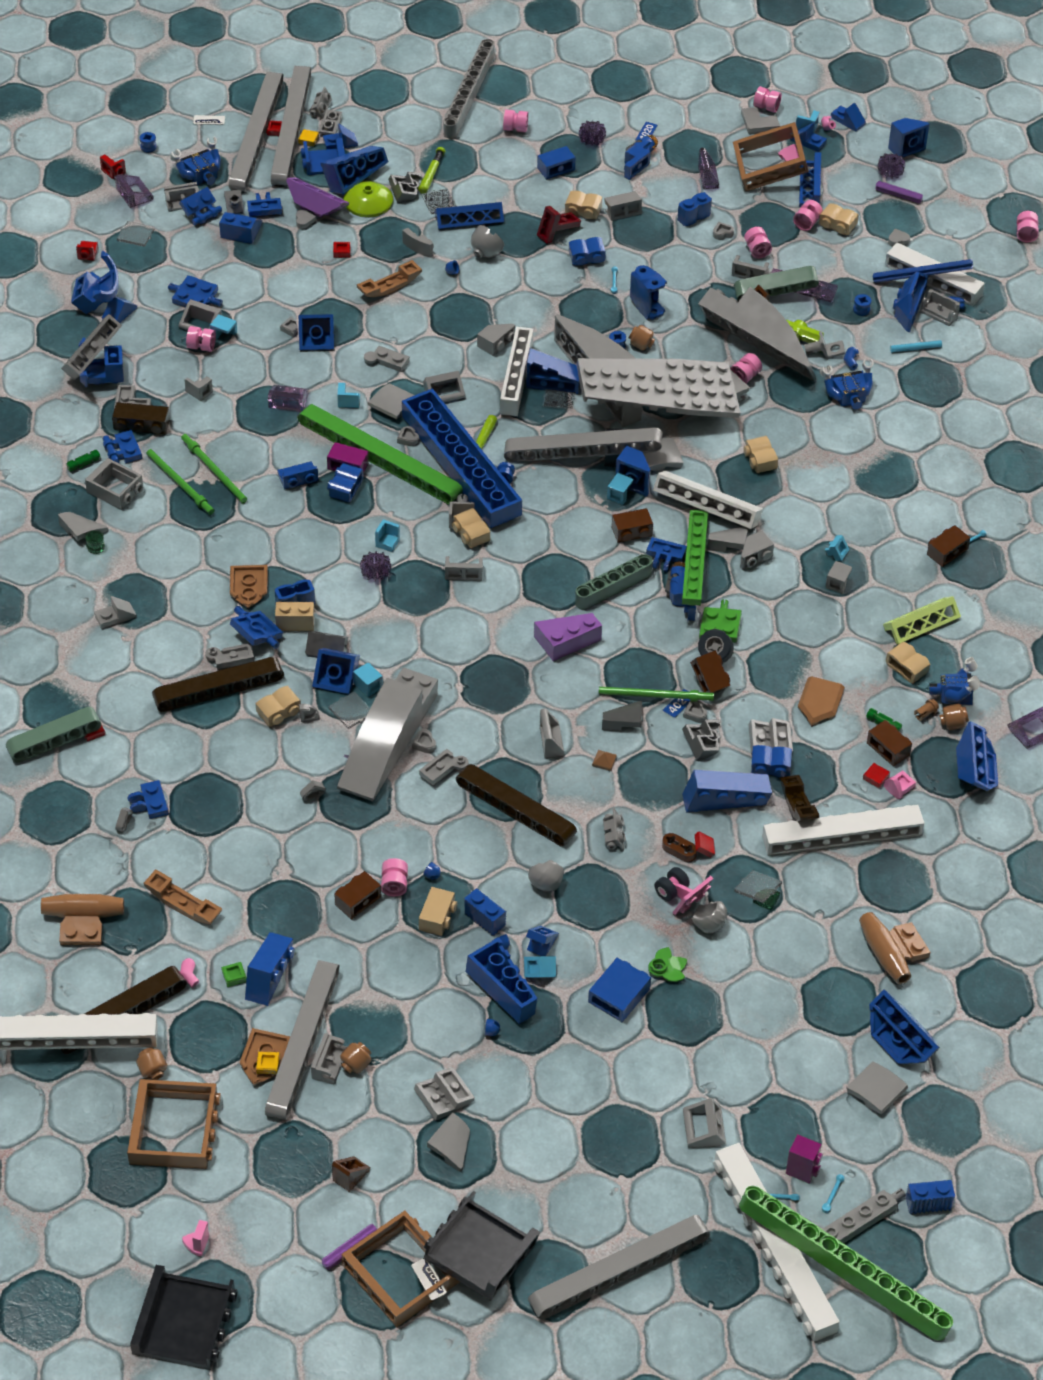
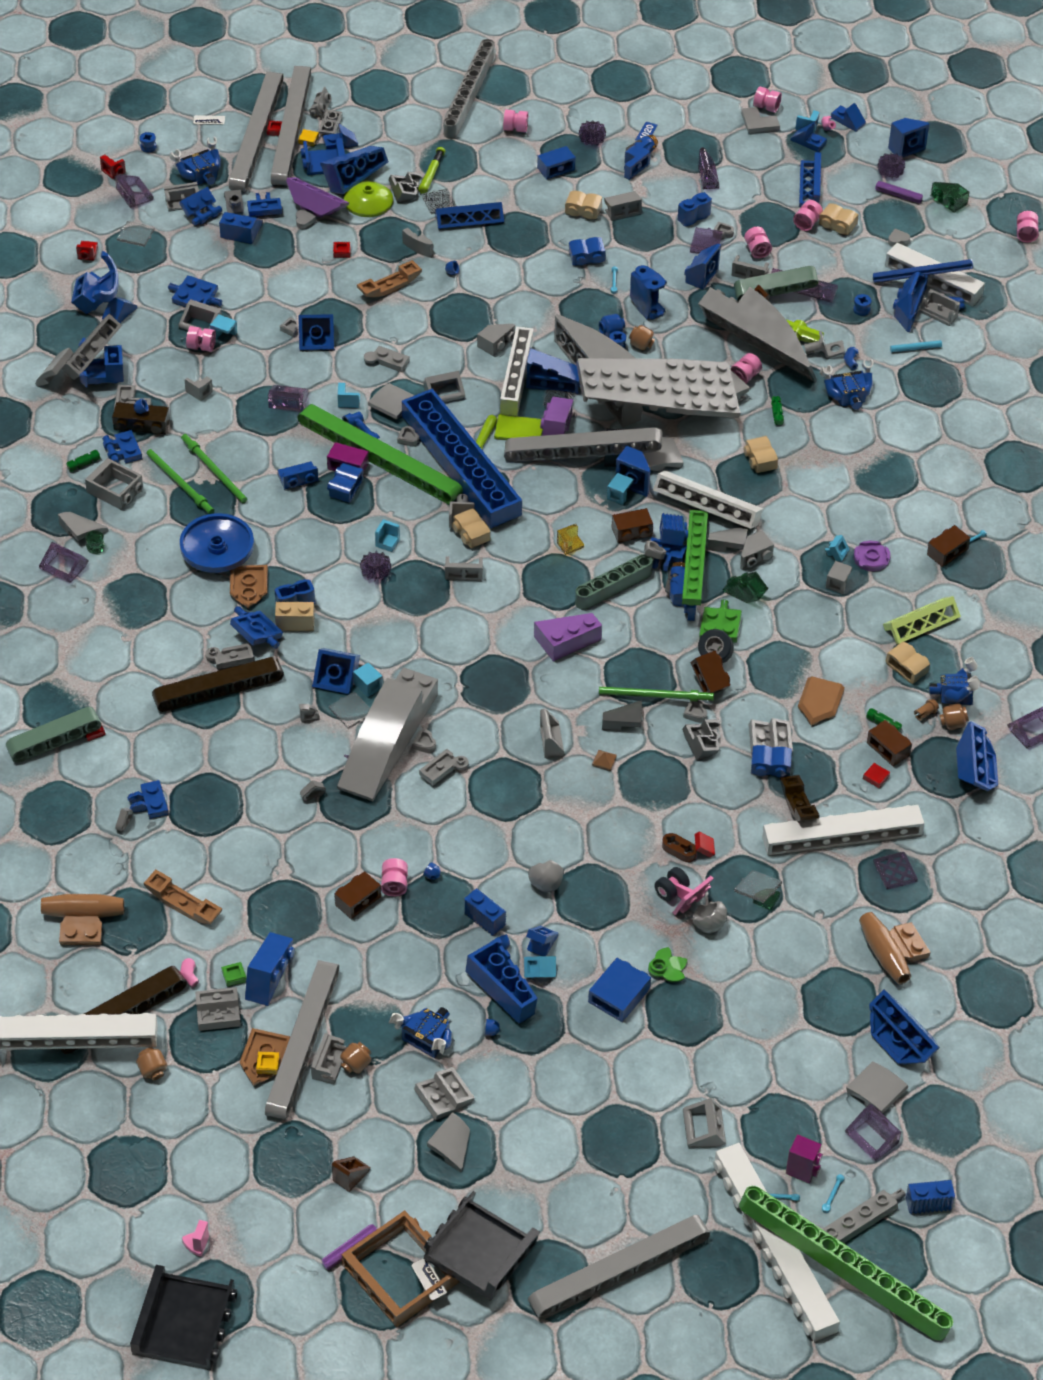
light grey slope [94,596,137,629] -> none
medium nougat window [127,1079,221,1169] -> none
tan brick [255,686,301,727] -> none
flat silver panel [305,631,349,656] -> none
tan brick [419,887,457,936] -> none
dark brown beam [456,764,577,846] -> none
light grey cylinder [471,225,505,258] -> none
blue wheel [497,462,515,484] -> none
dark red bracket [537,206,581,244] -> none
light grey hinge [603,808,626,851] -> none
blue sticker [663,689,690,718] -> none
blue wedge [682,770,772,813] -> none
medium nougat window [733,122,809,191] -> none
bright pink tile [778,144,799,162] -> none
bright pink tile [883,770,916,799] -> none
none -> light grey slope [35,348,73,386]
none -> clear purple tile [39,542,89,583]
none -> blue hinge [133,398,149,414]
none -> blue dish [180,513,254,573]
none -> light grey slope [195,987,241,1031]
none -> blue brick [342,412,380,439]
none -> blue torso [388,1007,452,1059]
none -> lime piece [494,414,543,440]
none -> medium lavender wedge [540,397,573,436]
none -> clear yellow panel [557,524,584,555]
none -> blue head [598,314,625,338]
none -> light grey tile [644,541,666,559]
none -> blue brick [659,513,688,546]
none -> blue slope [684,244,721,289]
none -> clear purple piece [690,227,723,254]
none -> clear green slope [722,571,769,603]
none -> green axle [771,396,784,425]
none -> clear purple tile [845,1104,901,1161]
none -> medium lavender tile [853,540,891,572]
none -> clear purple window [873,852,918,889]
none -> clear green slope [930,182,970,213]

